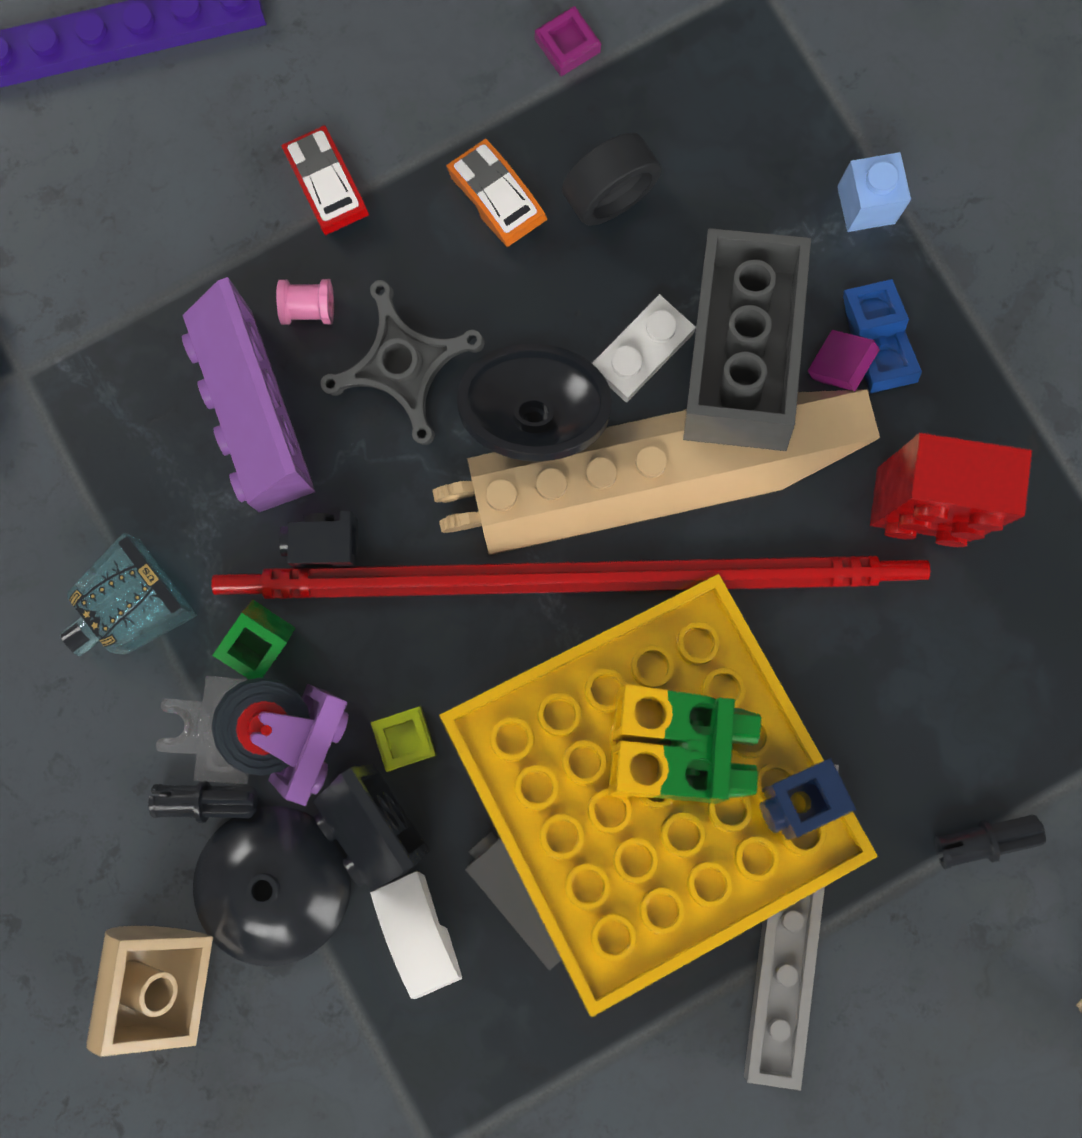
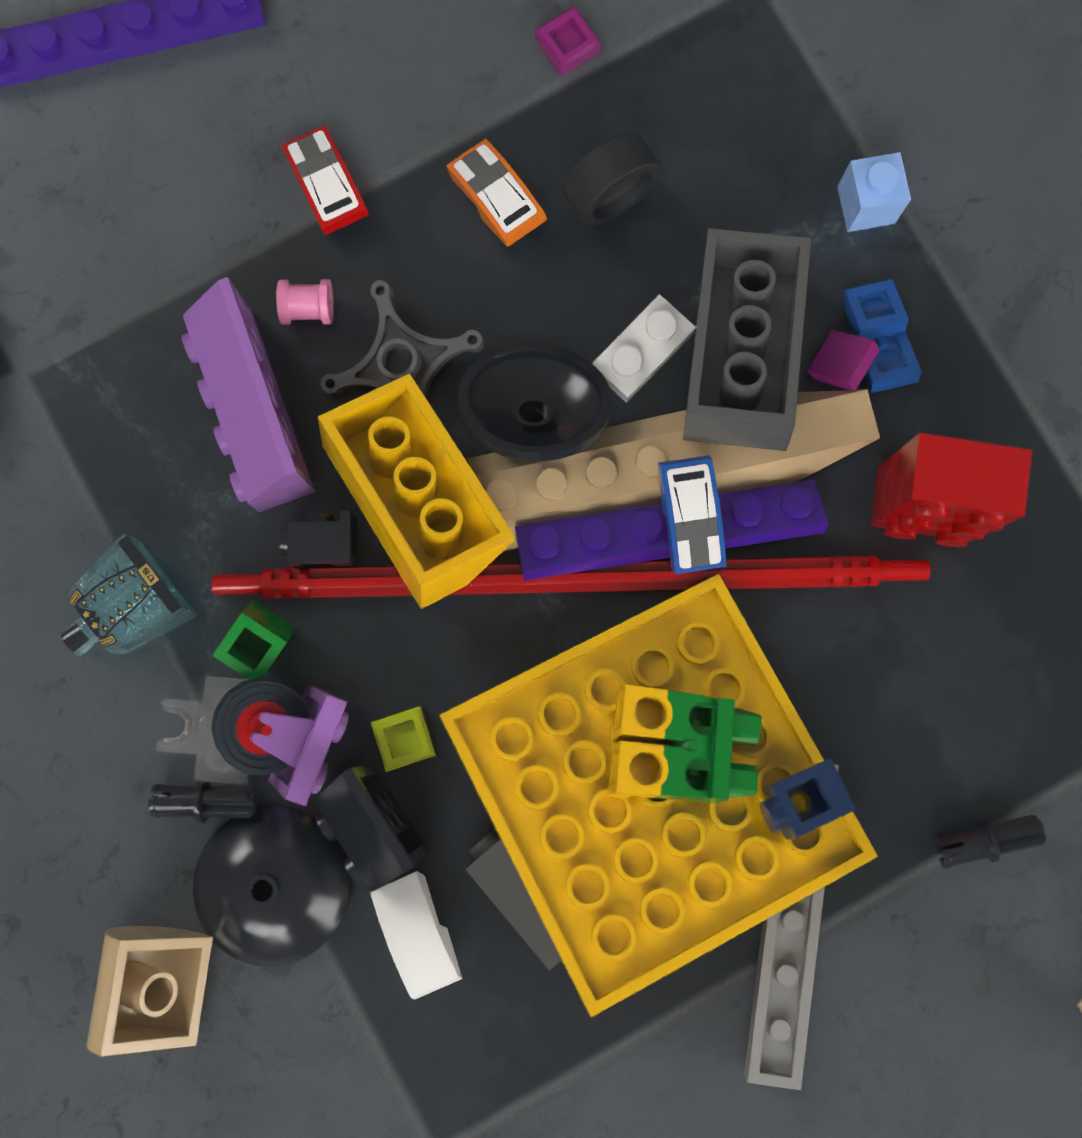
none -> yellow slope [318,373,515,609]
none -> dark purple plate [515,479,829,581]
none -> slope [658,455,727,575]

